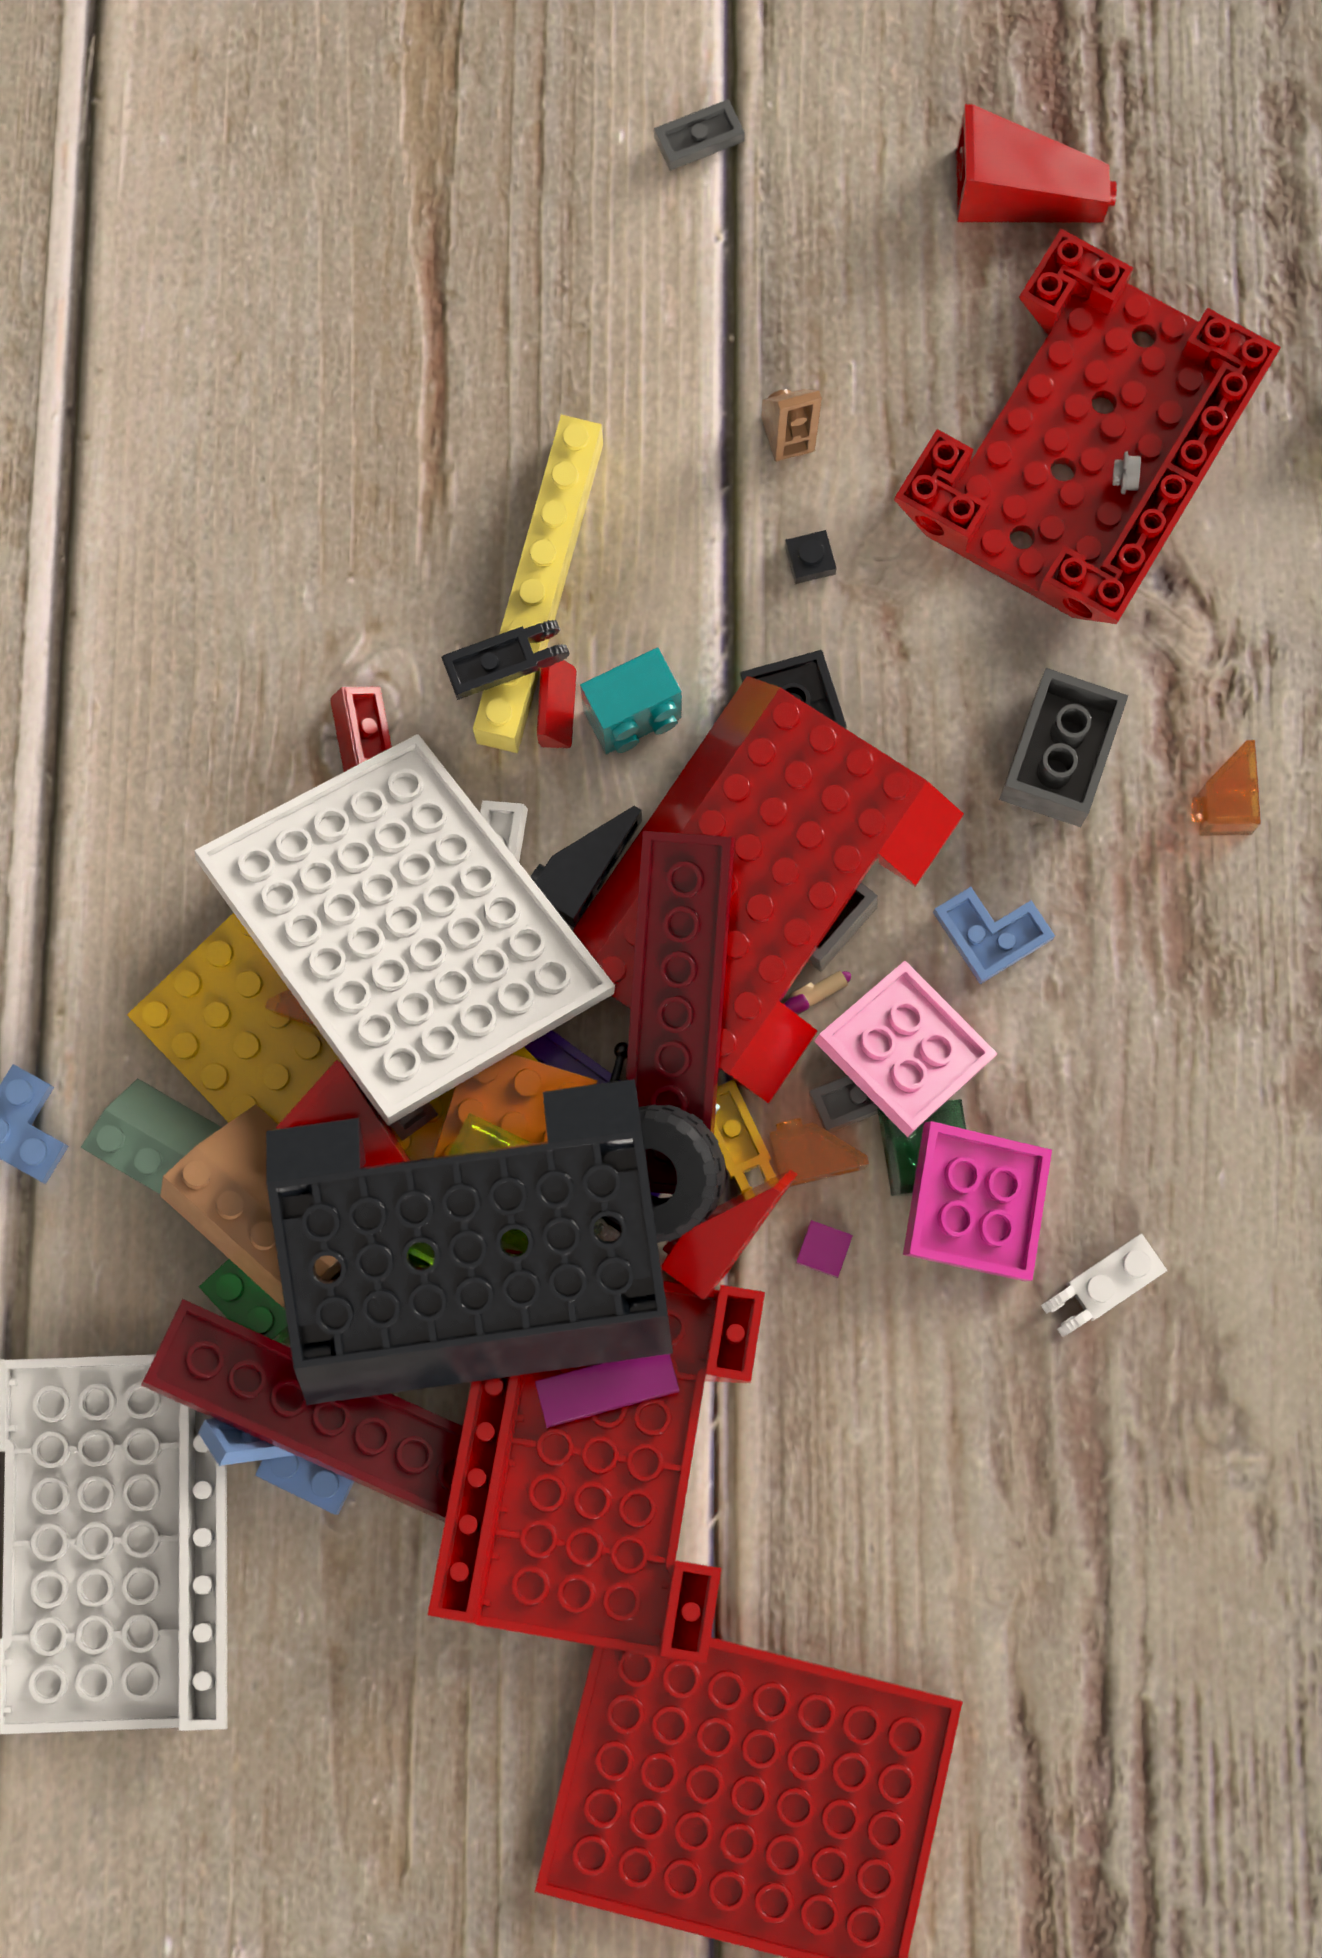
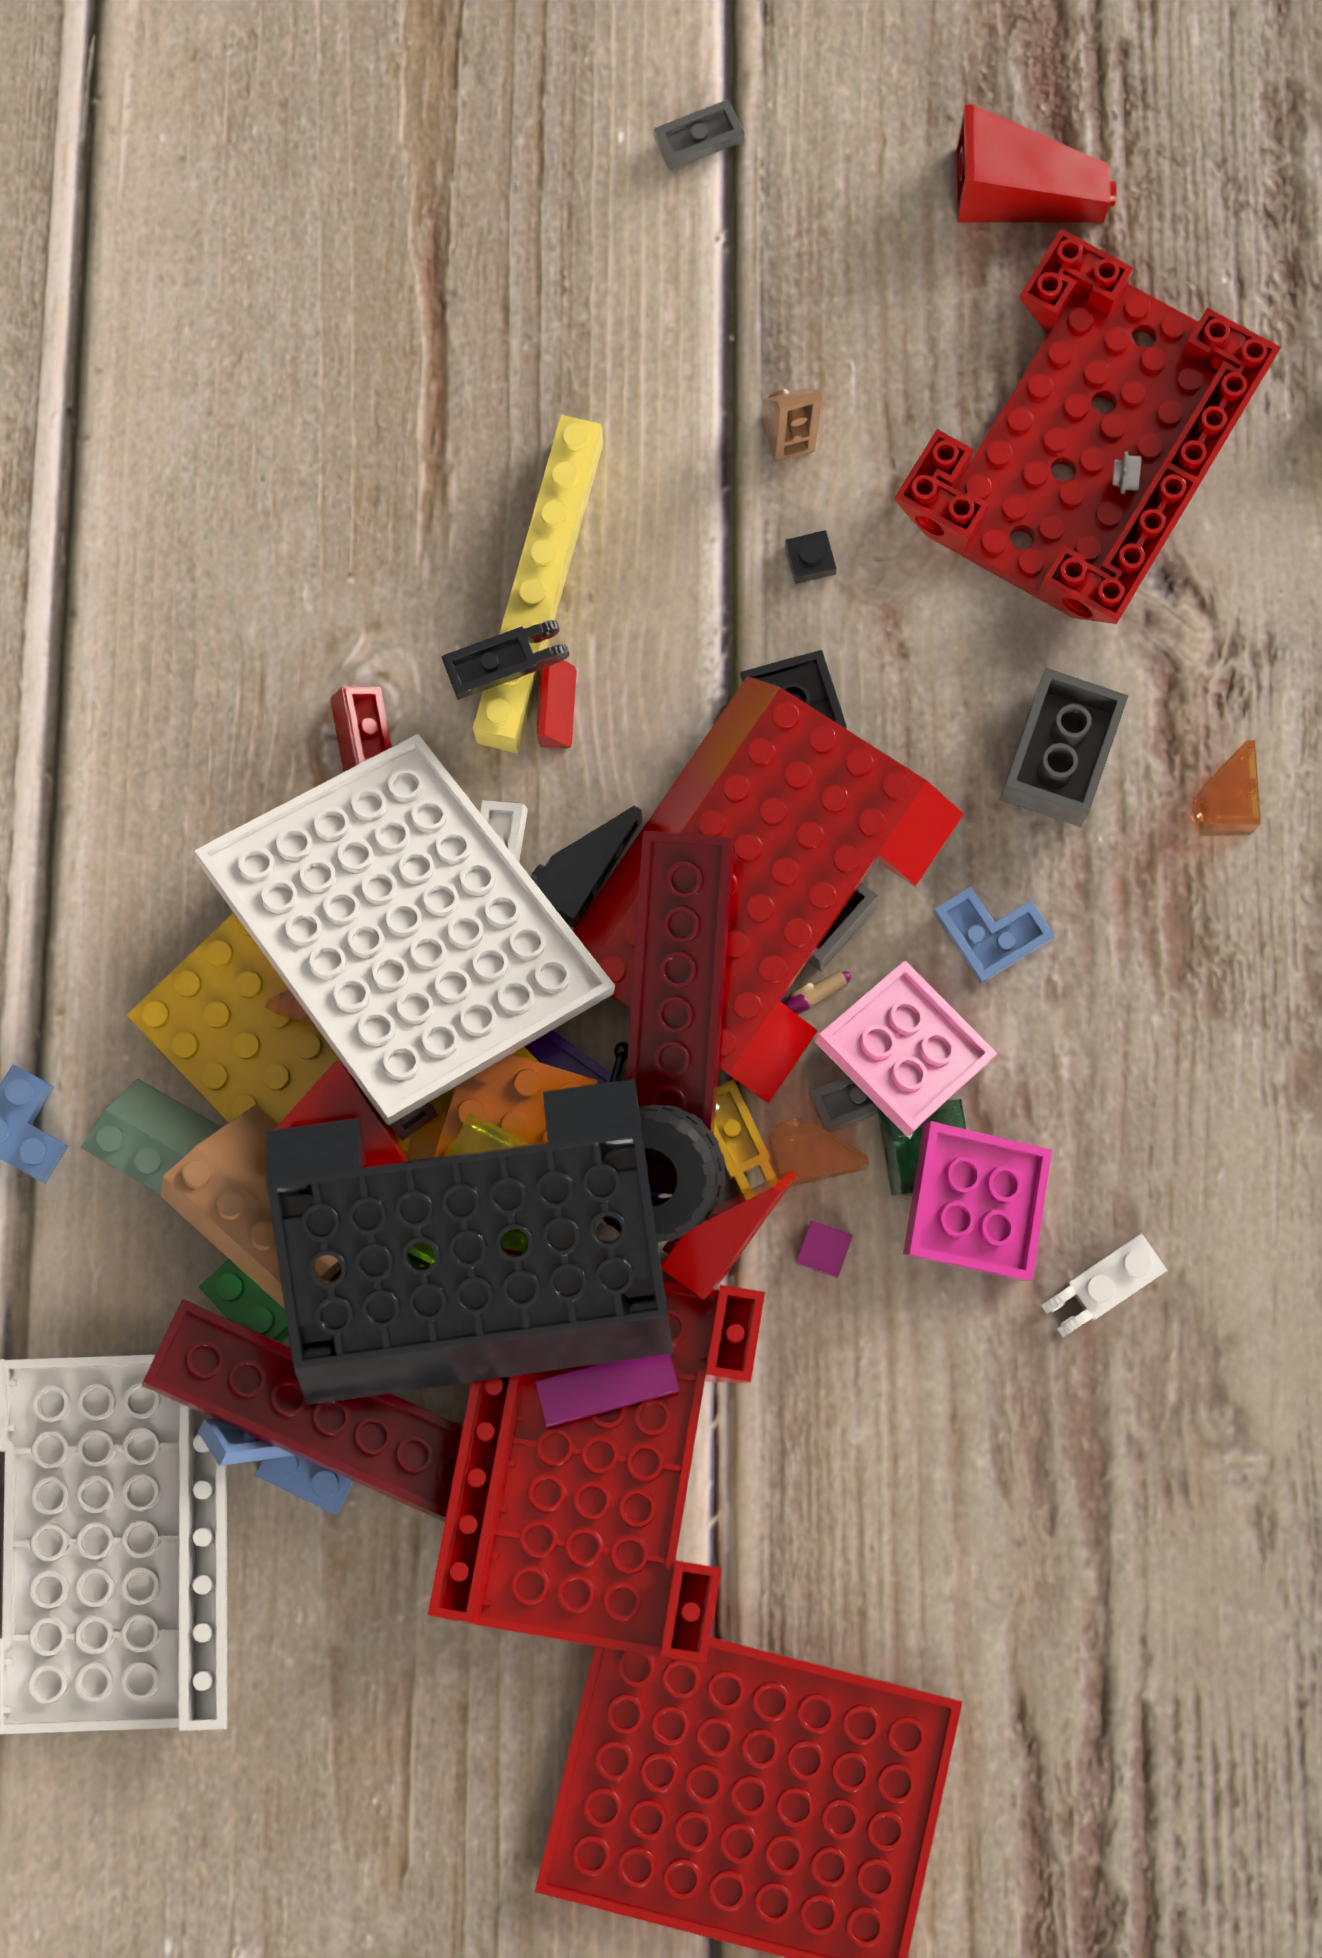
teal brick [580,647,682,755] -> none

